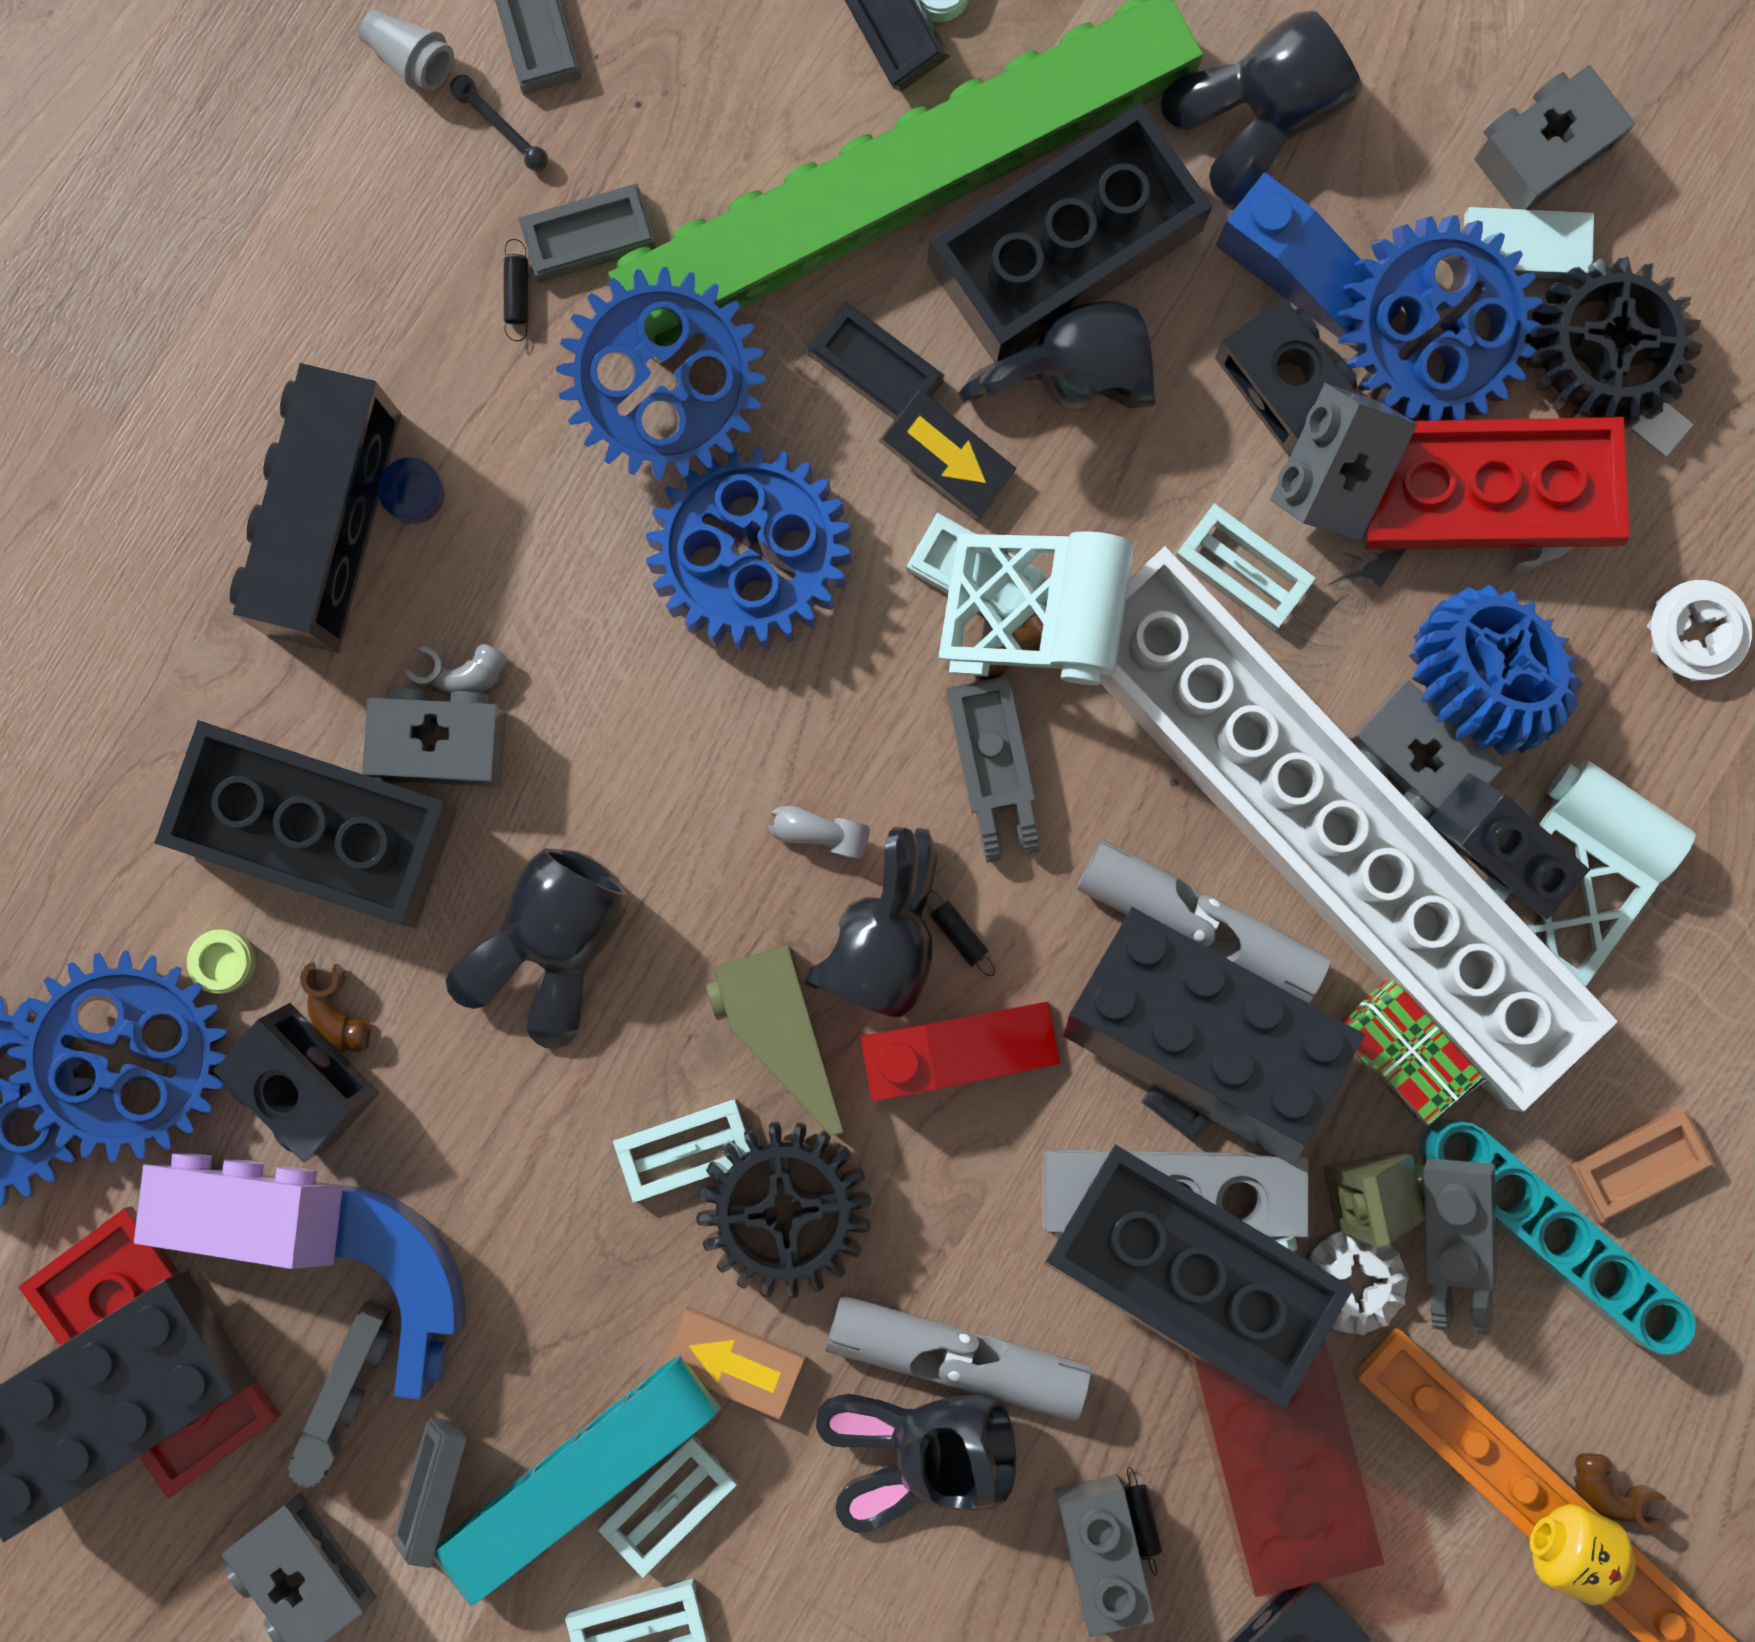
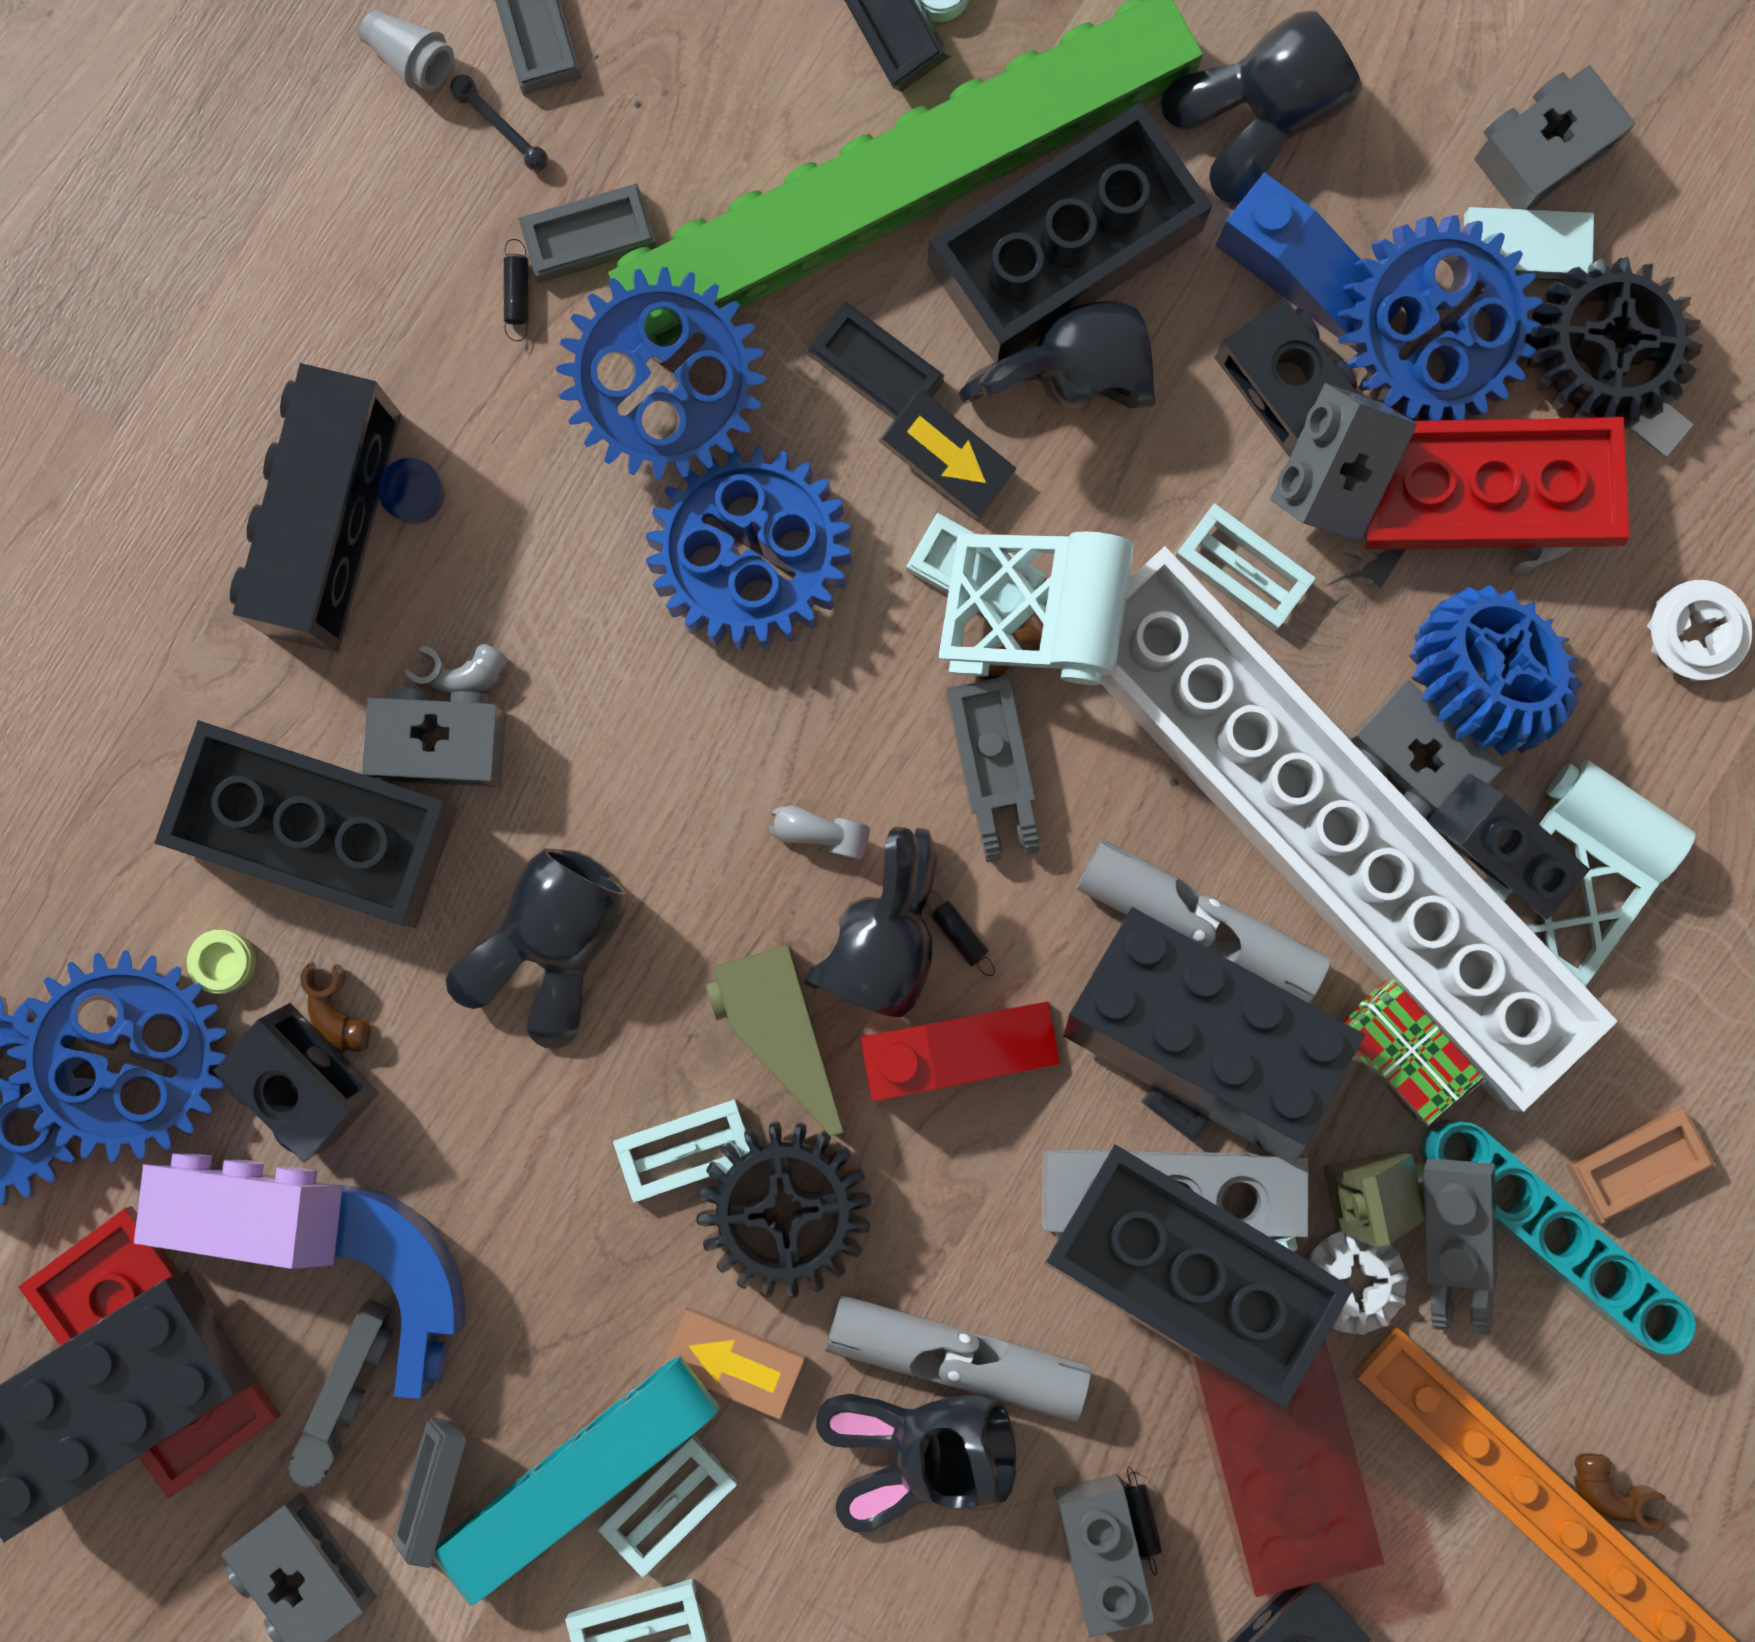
yellow head [1530,1504,1636,1606] -> none

